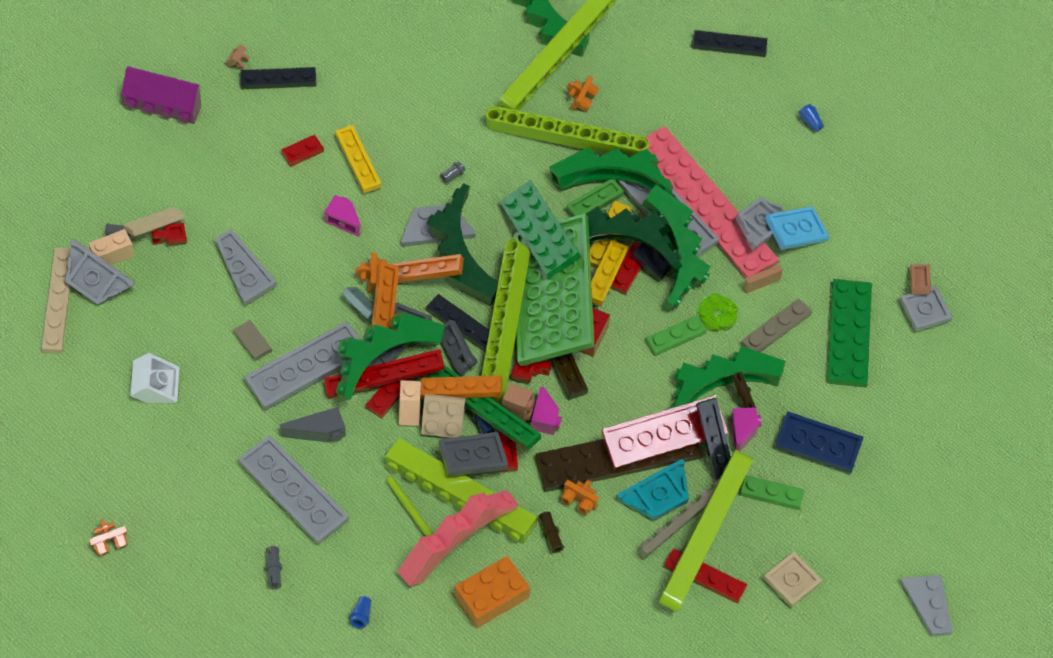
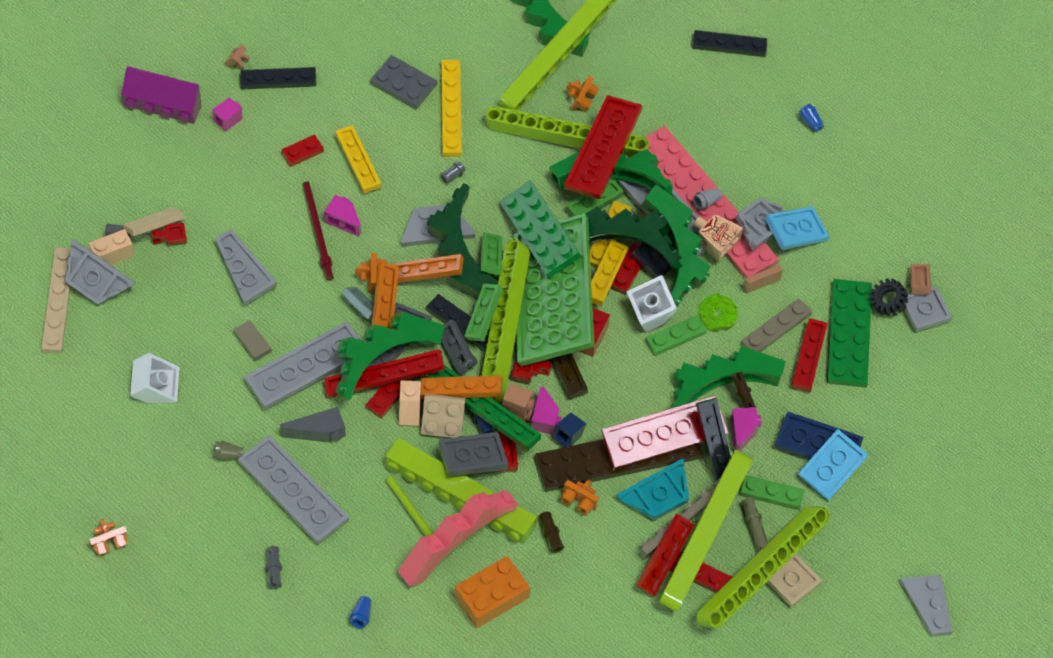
none -> dark pink brick [212,97,243,132]
none -> olive cone [213,440,244,460]
none -> dark red bar [302,181,334,280]
none -> dark grey plate [370,55,437,110]
none -> yellow plate [441,60,462,157]
none -> bright green plate [464,284,503,341]
none -> bright green plate [481,232,502,275]
none -> dark blue brick [552,412,587,448]
none -> red plate [564,95,643,199]
none -> white slope [627,275,678,332]
none -> red plate [636,514,694,597]
none -> light grey cone [693,188,723,210]
none -> light nougat torso [693,215,743,262]
none -> lime beam [697,506,829,628]
none -> olive pin [741,497,768,553]
none -> red plate [791,318,828,393]
none -> medium azure tile [798,429,869,501]
none -> black tyre [870,278,908,317]

